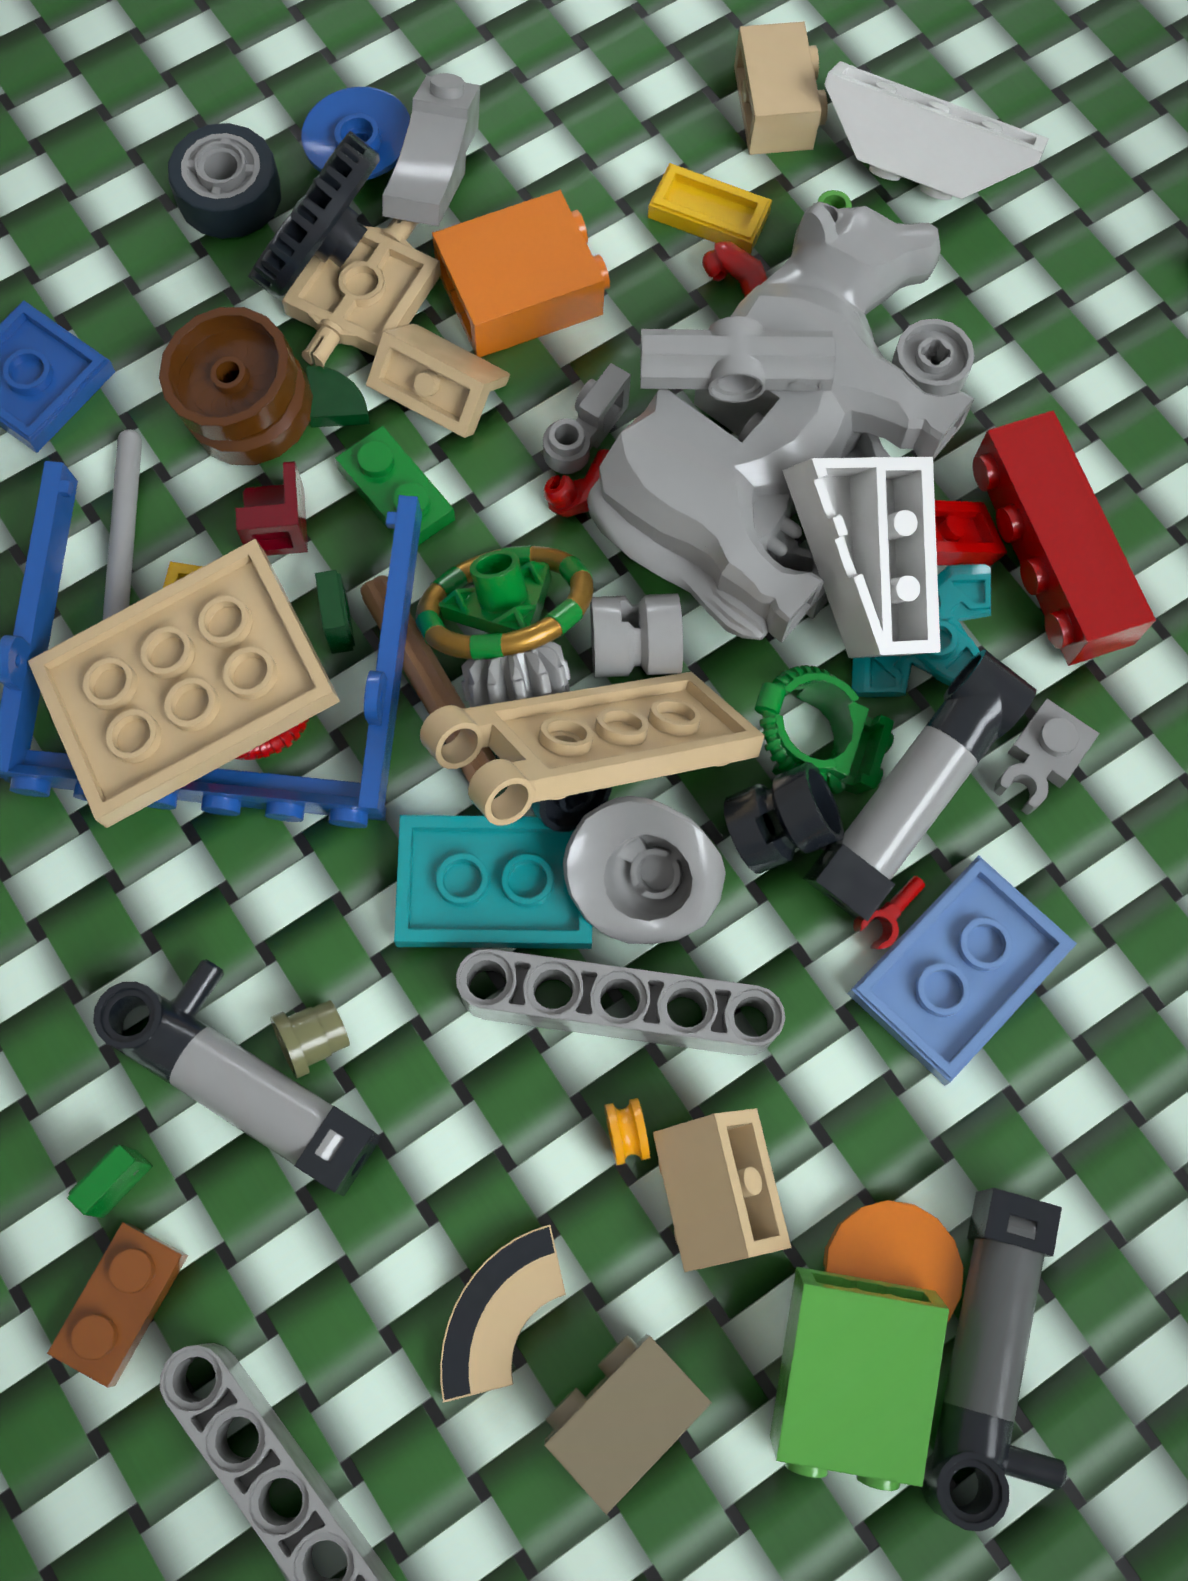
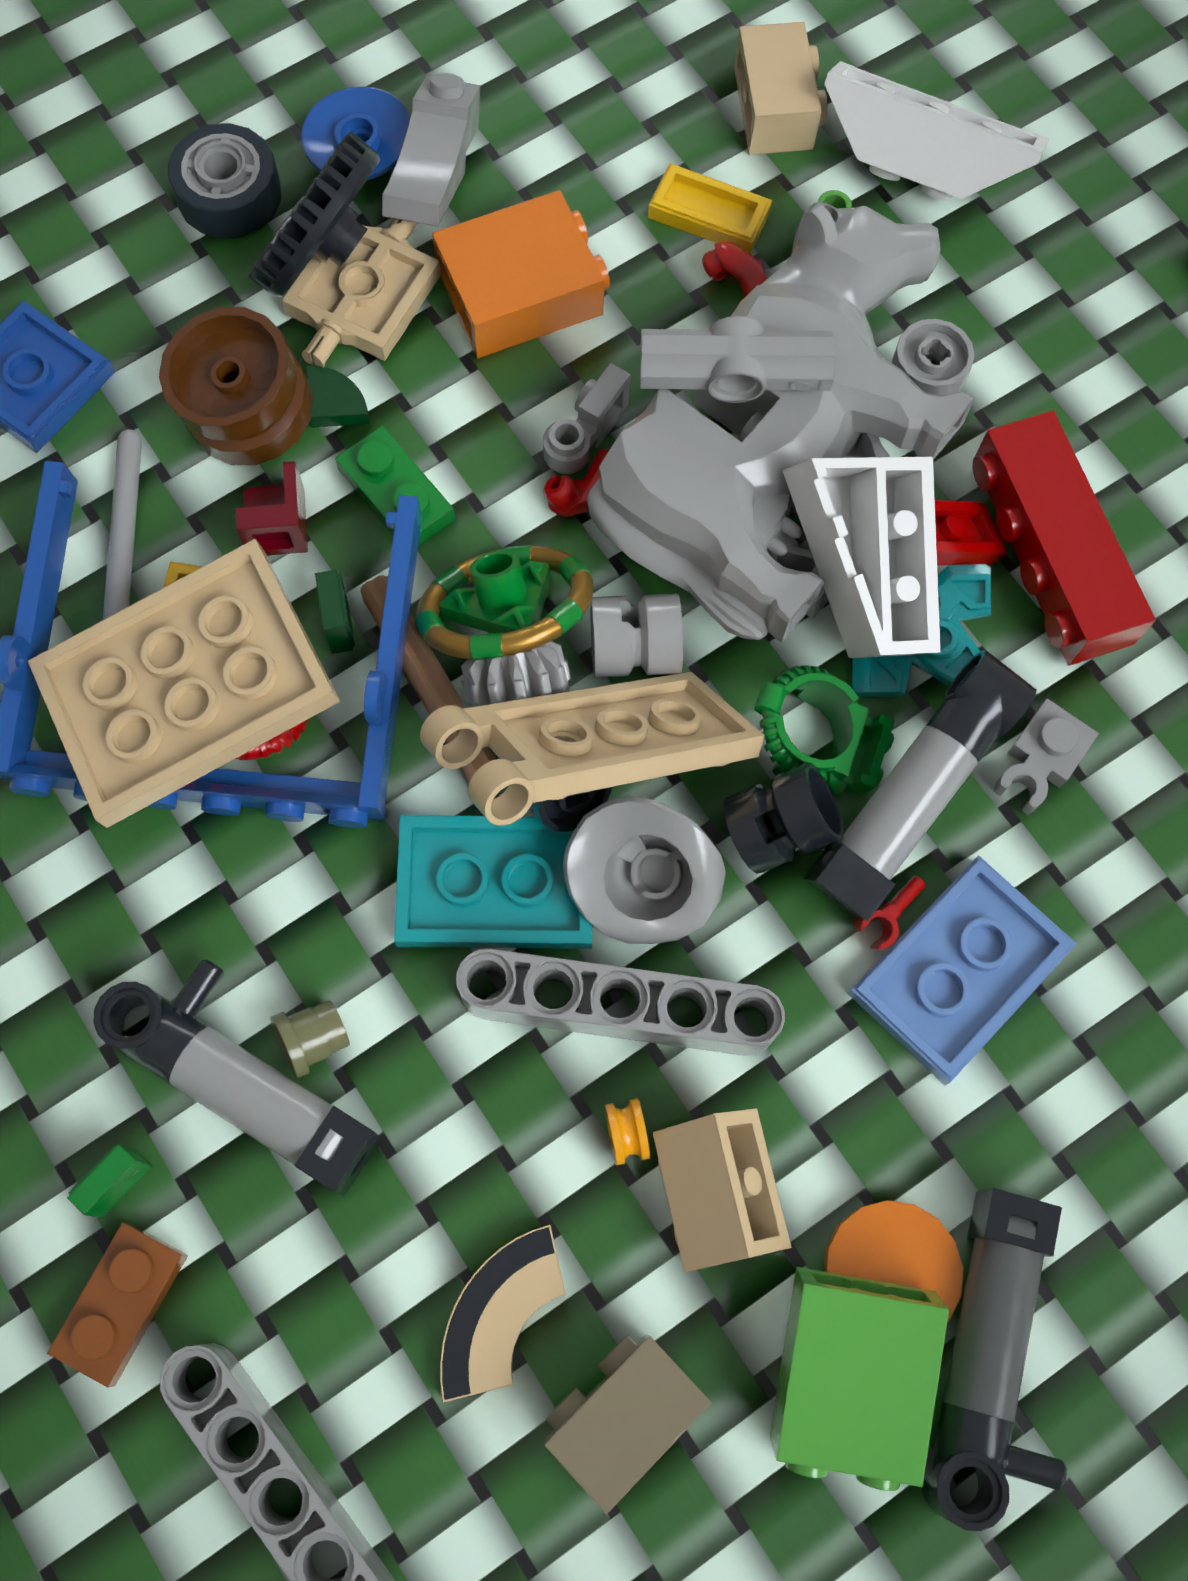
tan panel [366,324,510,438] -> none

